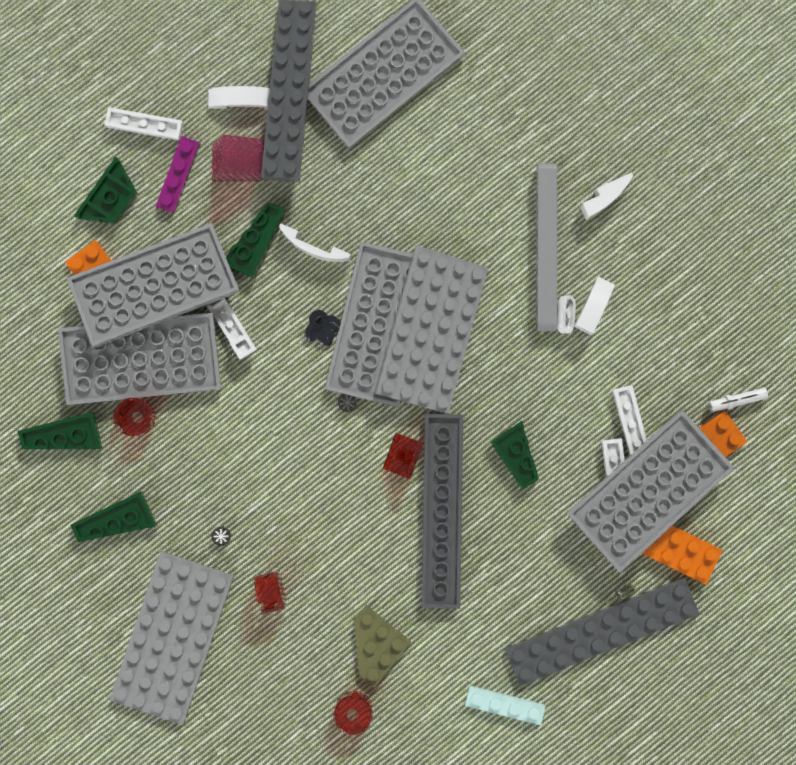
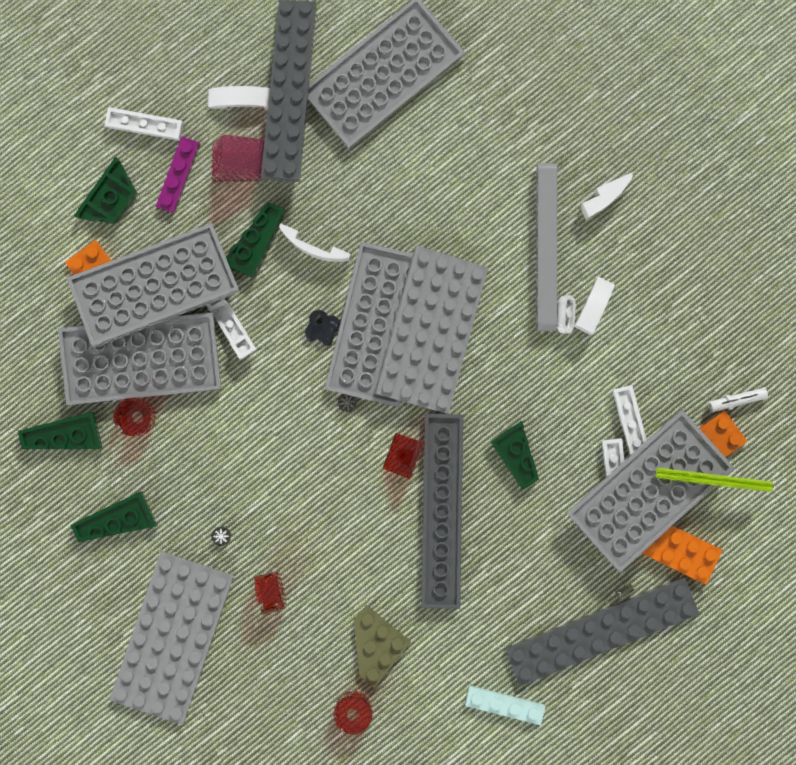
none -> lime axle [655,468,773,492]

